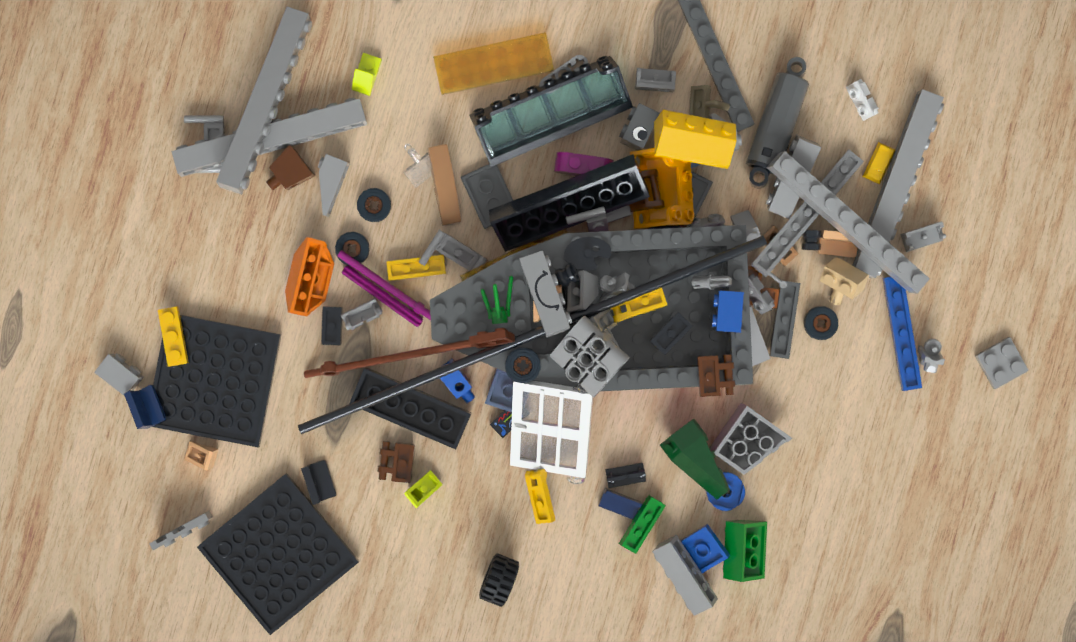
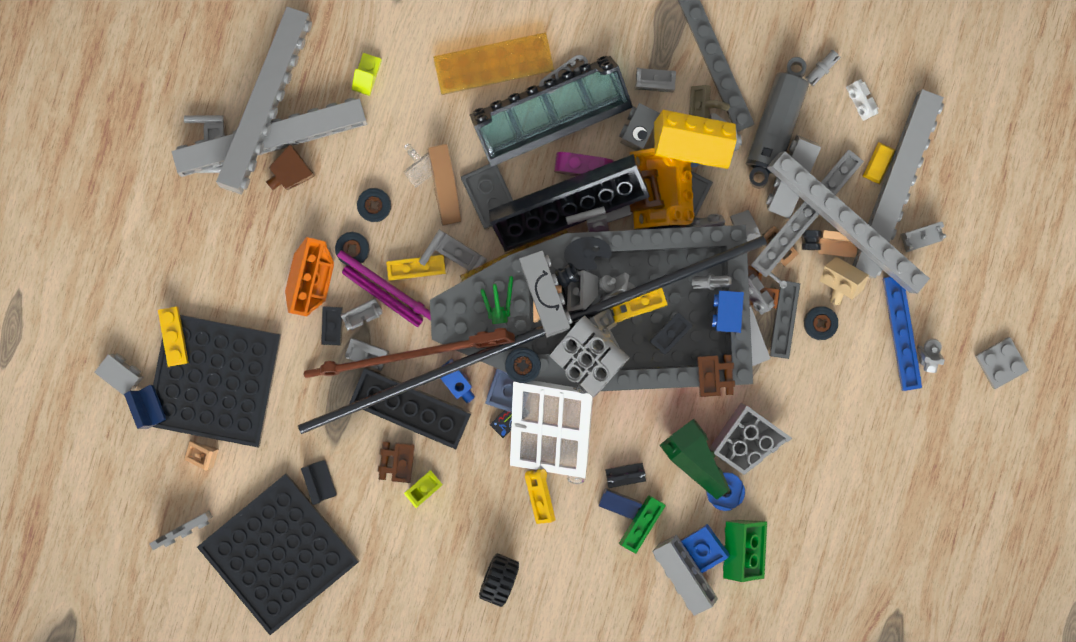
light grey slope [318,154,350,217] -> none
none -> light grey hinge [345,338,389,371]
none -> light grey pin [805,50,841,86]

